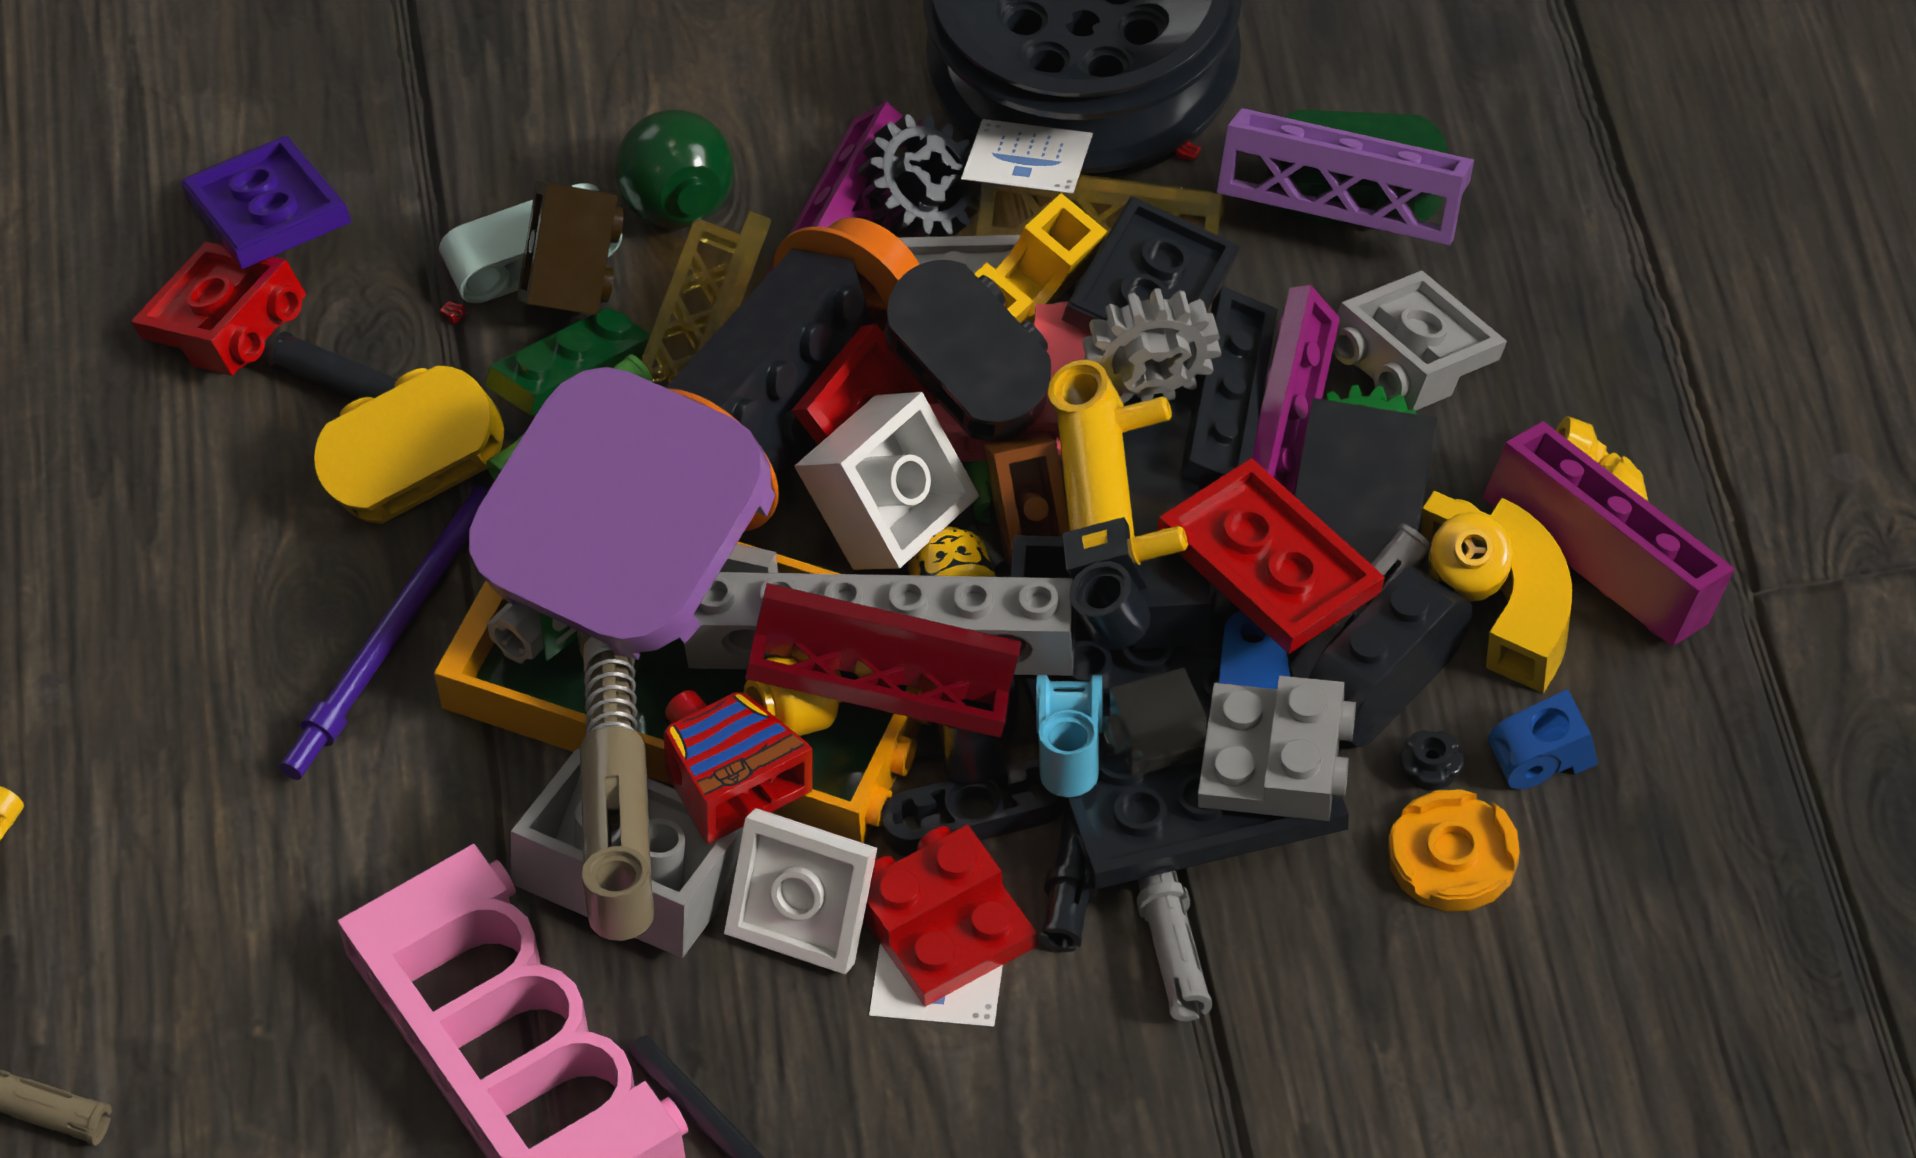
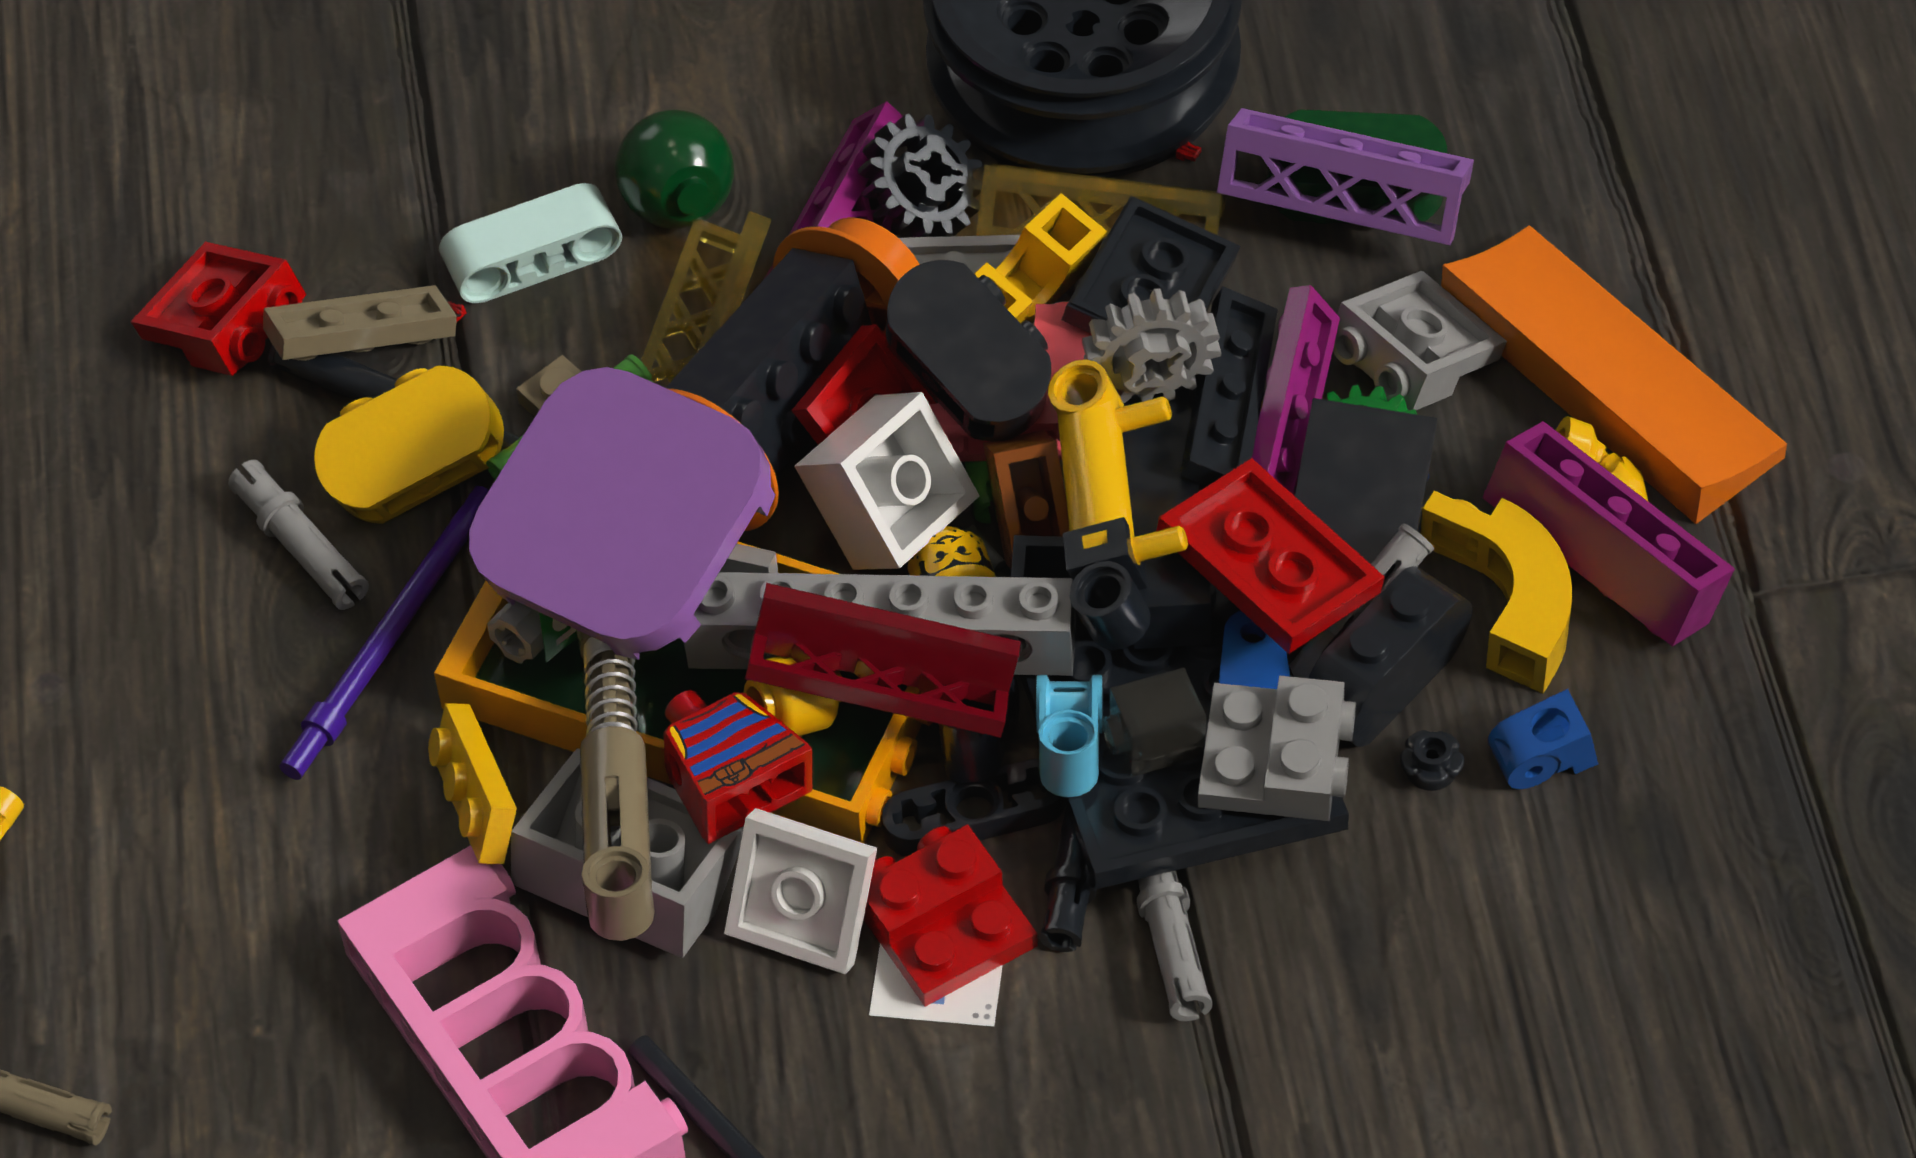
dark purple tile [180,136,352,269] -> none
dark green plate [485,307,653,416] -> none
dark brown brick [516,181,623,315] -> none
white sticker [961,119,1093,194] -> none
light orange tile [1388,789,1520,912] -> none
yellow head [1427,512,1514,602] -> none
none -> light grey pin [228,460,369,610]
none -> dark tan plate [263,285,457,360]
none -> yellow plate [428,703,517,864]
none -> orange arch [1441,225,1787,524]

